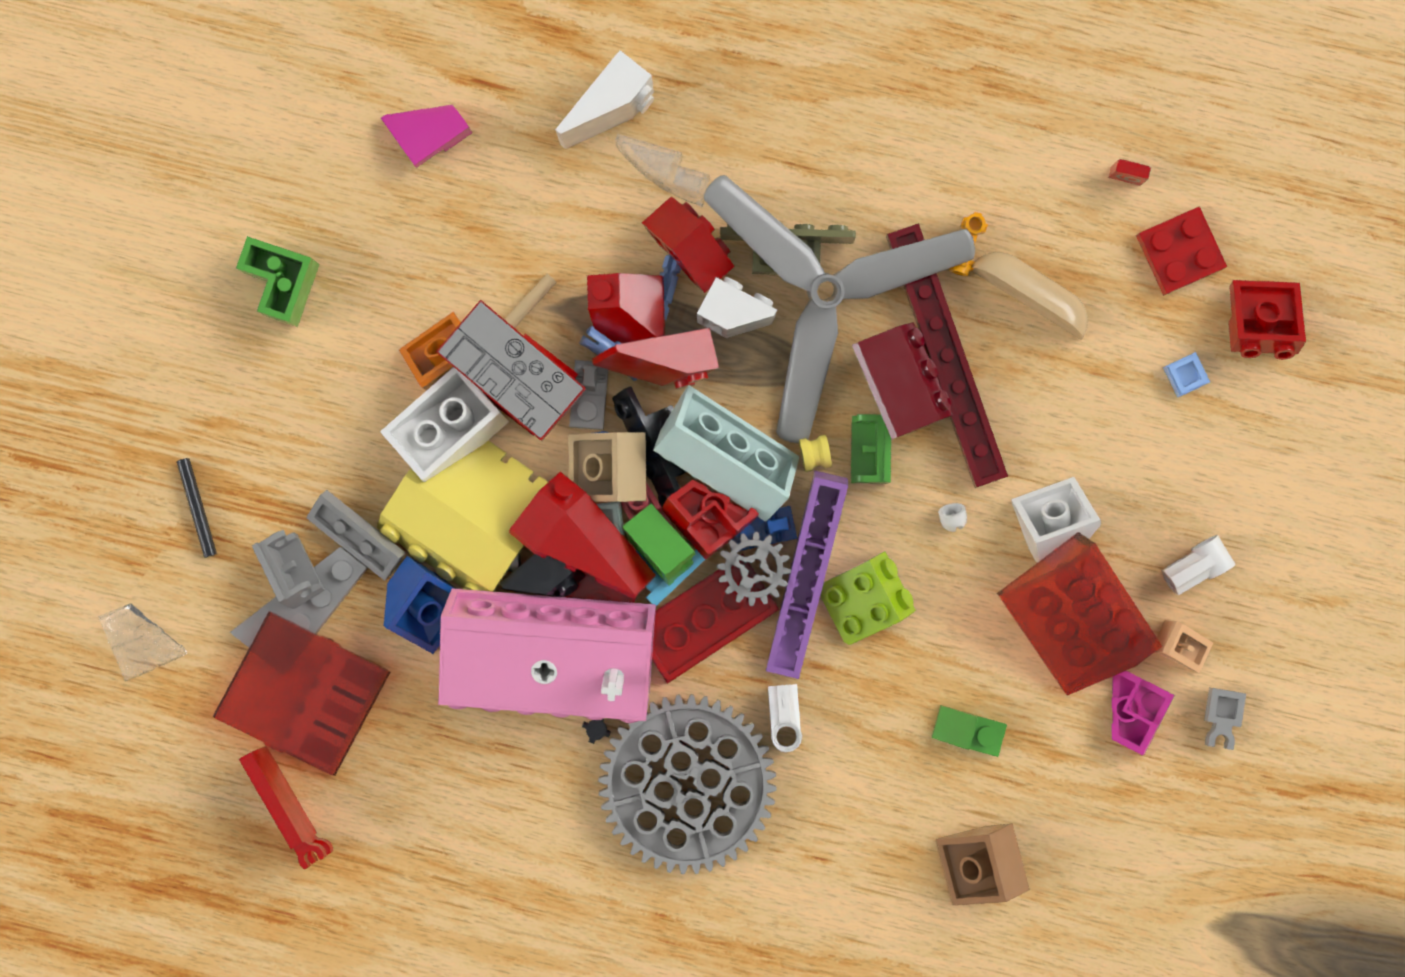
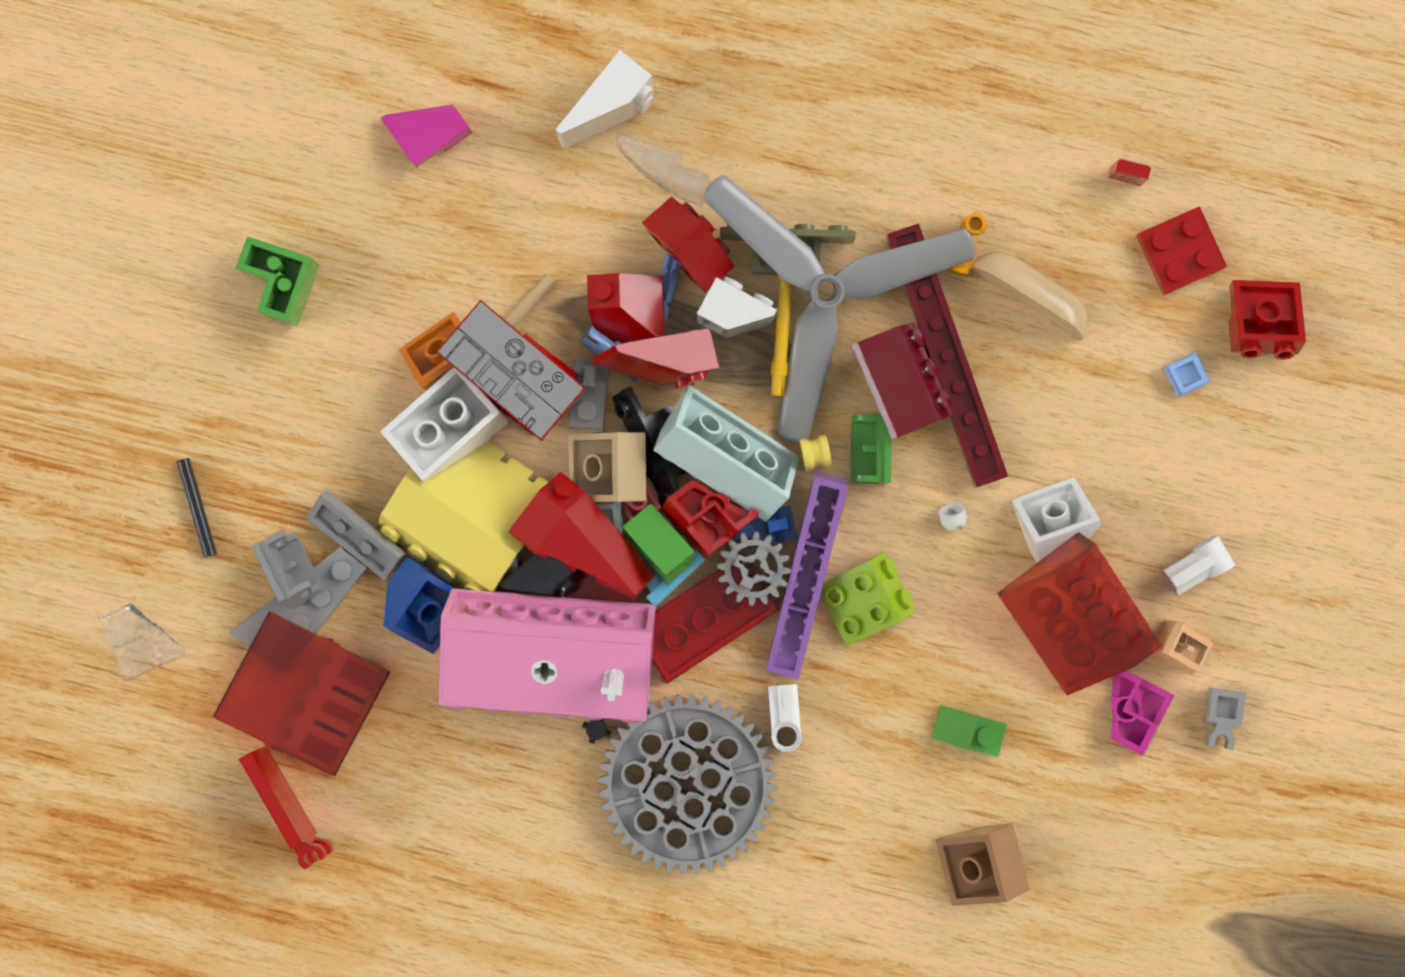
none -> yellow piece [770,275,793,396]

